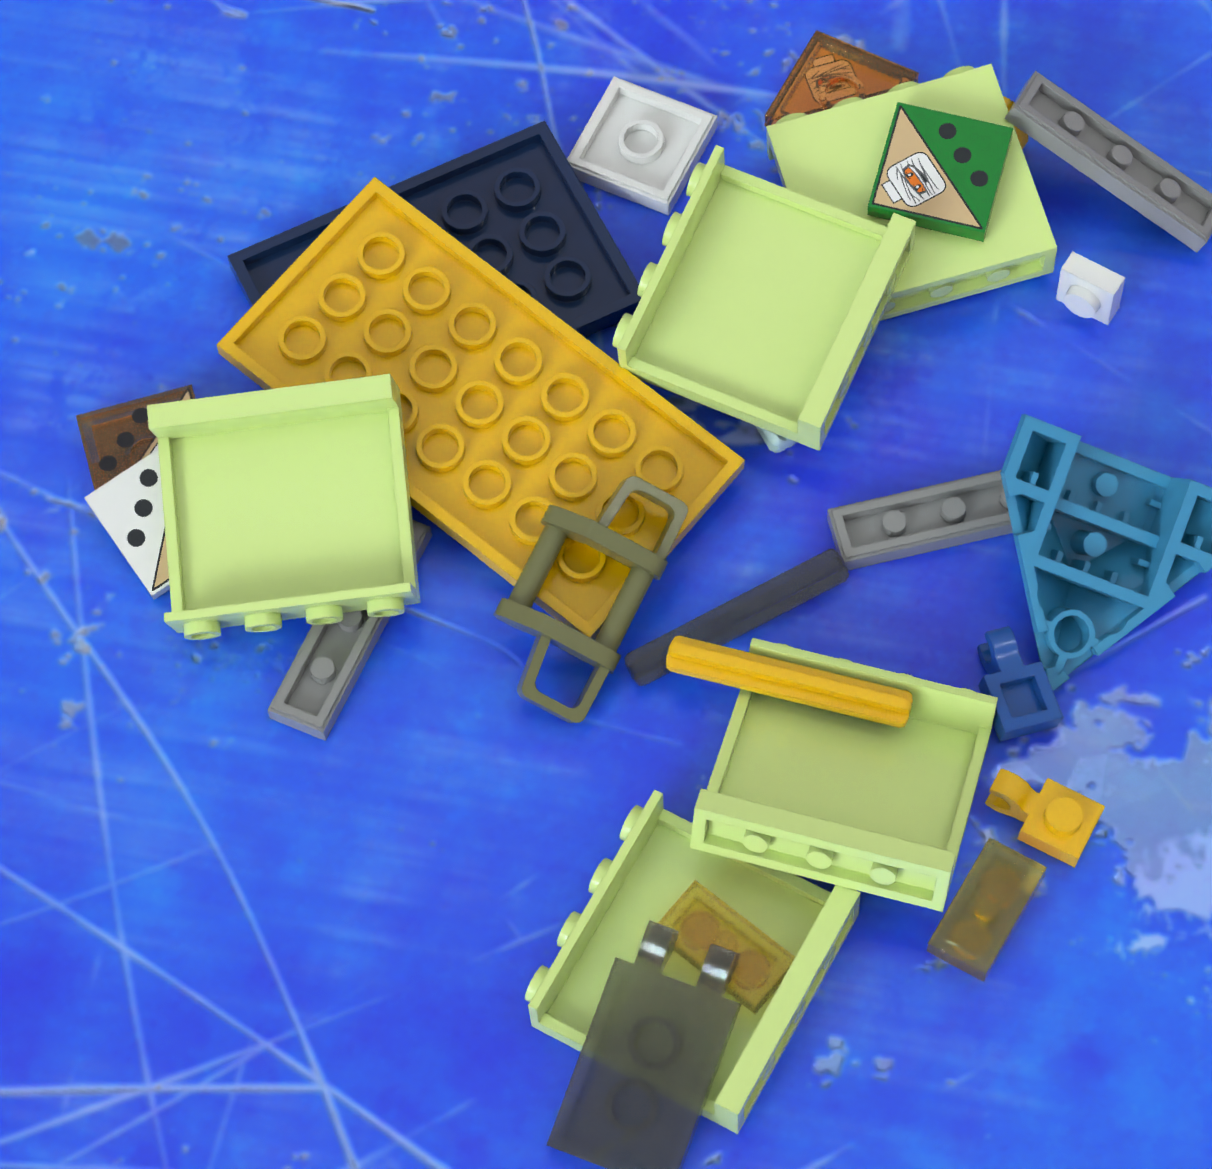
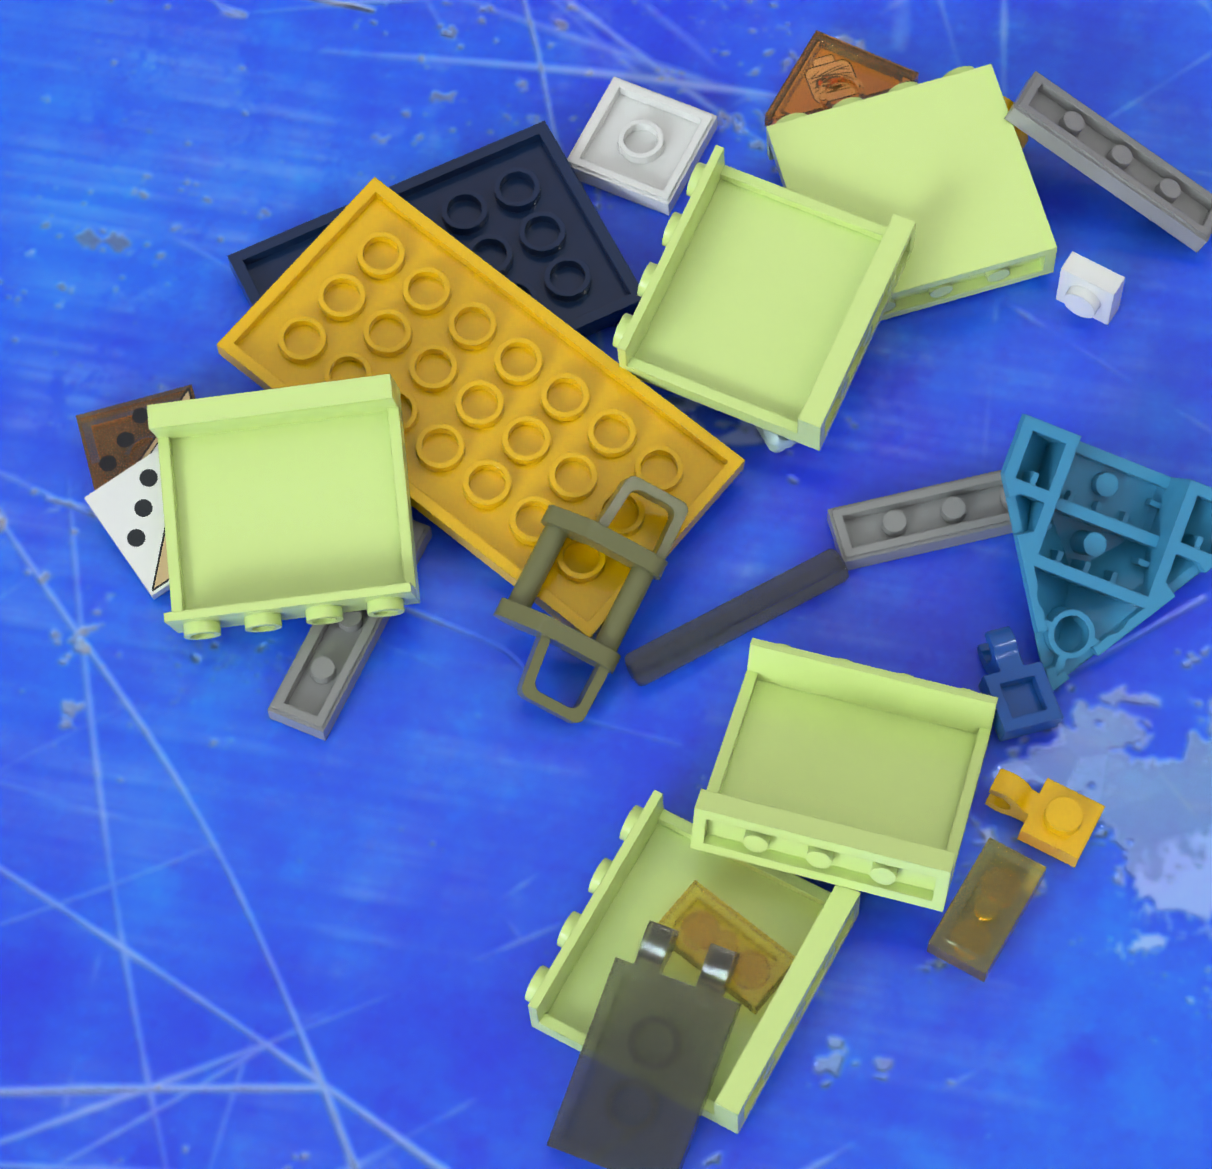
yellow axle [666,635,913,728] -> none
tile [867,102,1013,242] -> none

